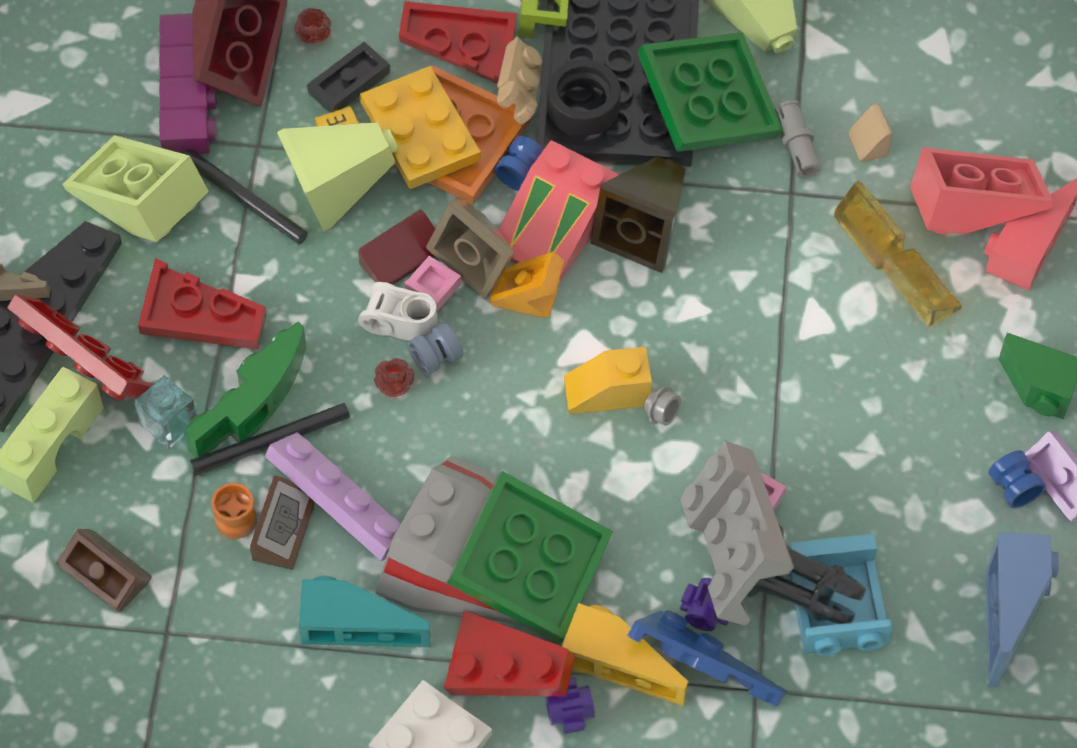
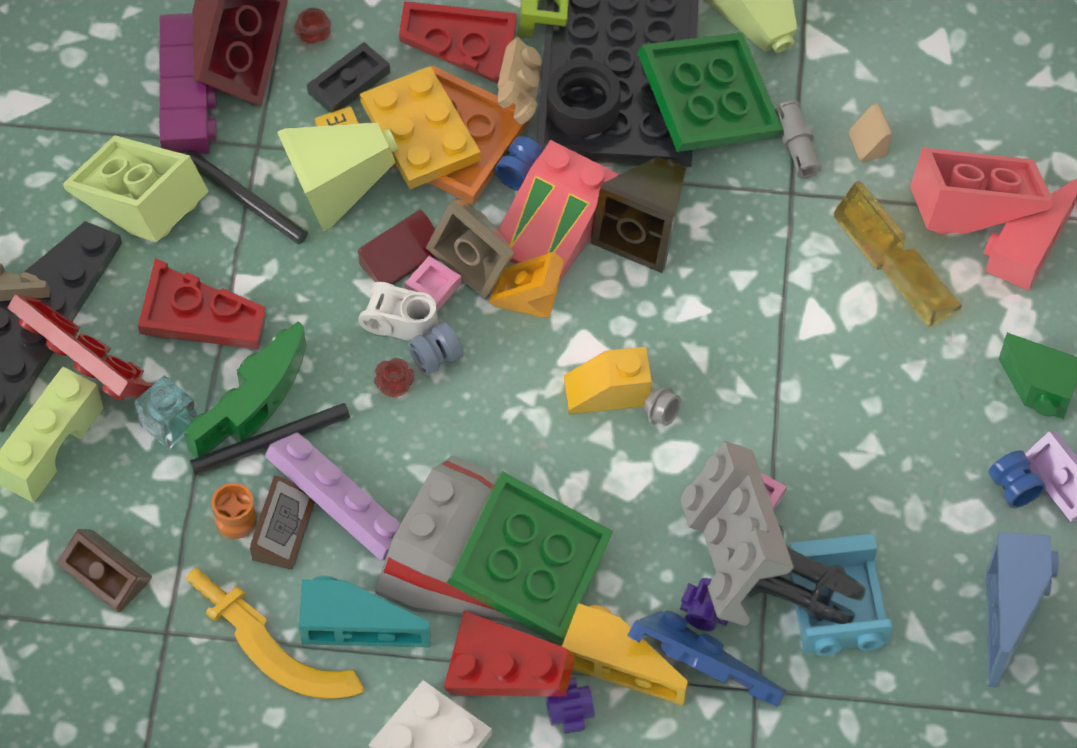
none -> yellow sword [186,568,364,699]

